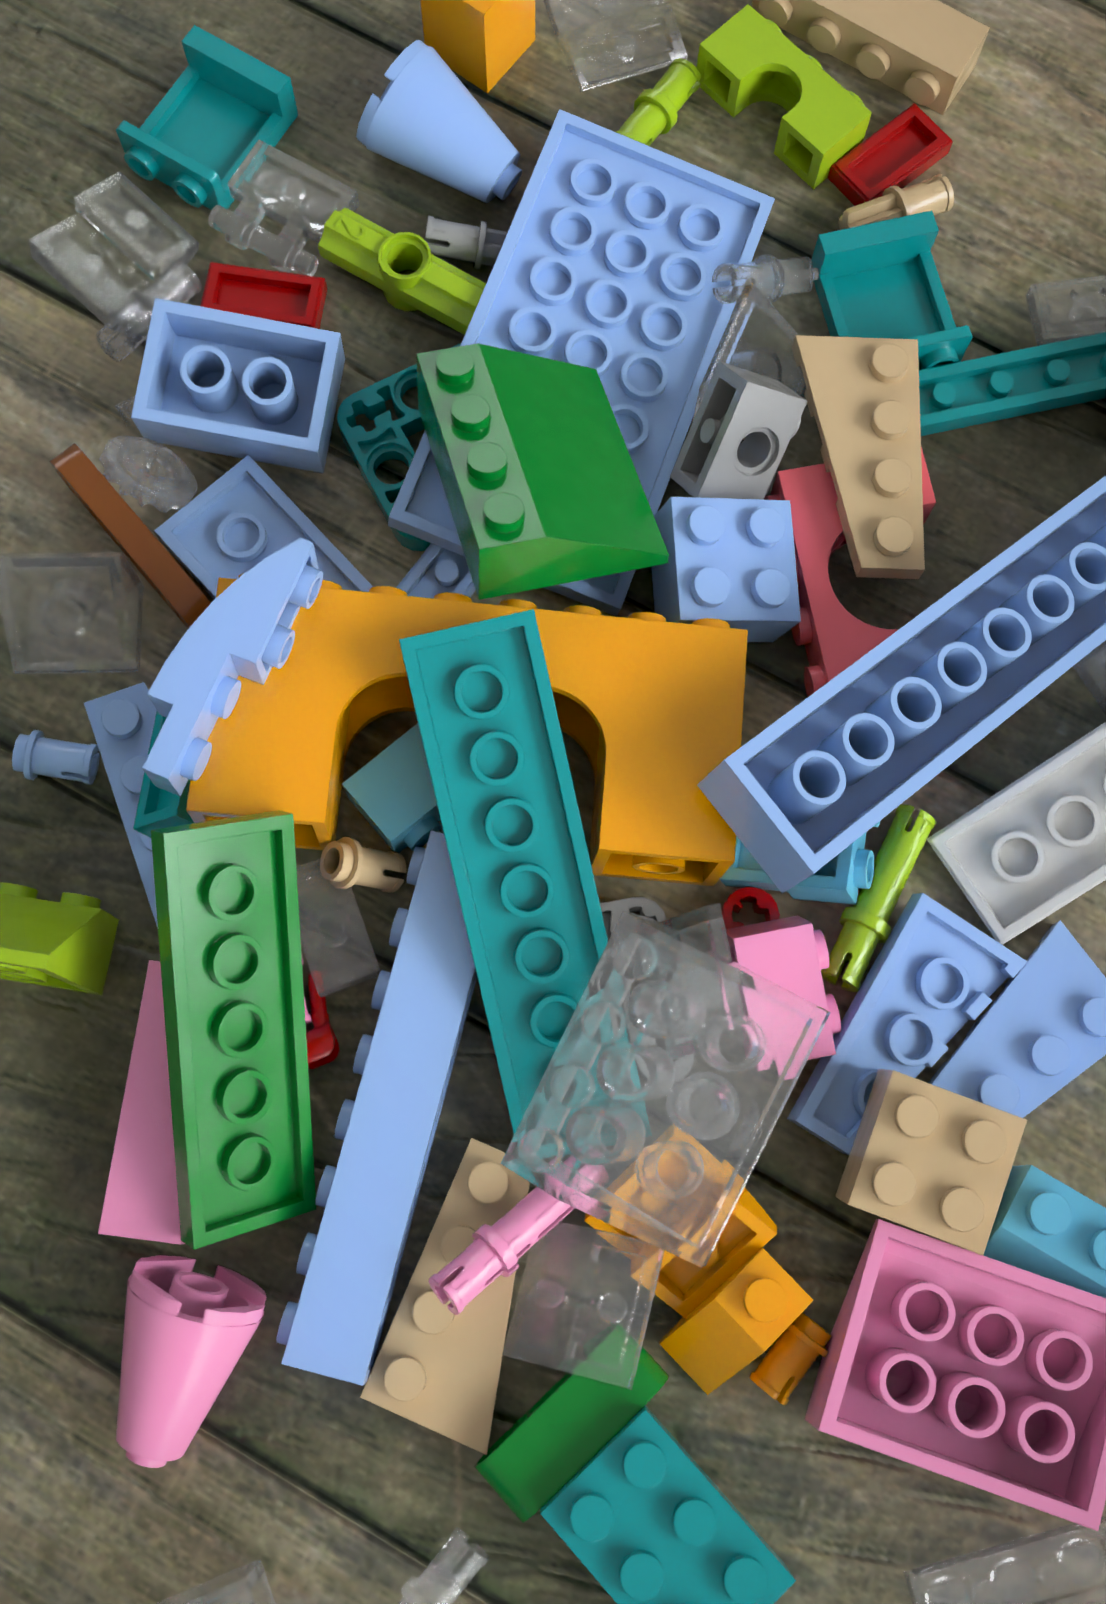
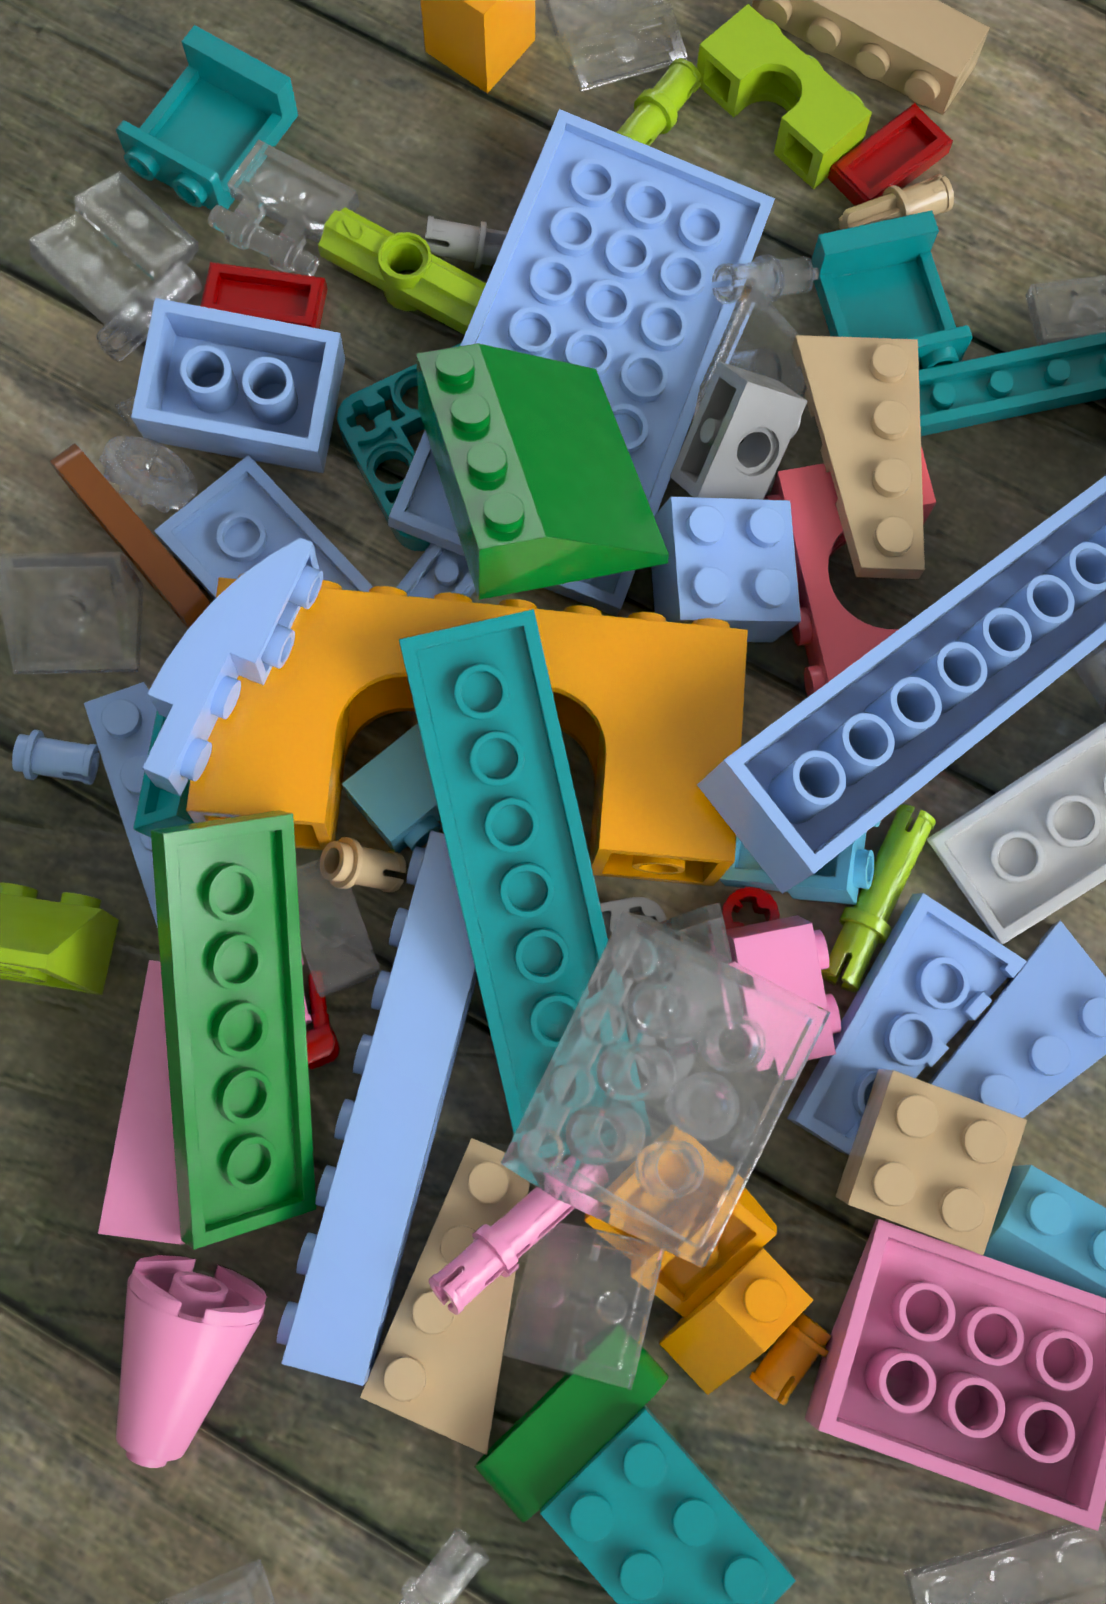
light blue cone [356,40,523,203] -> none

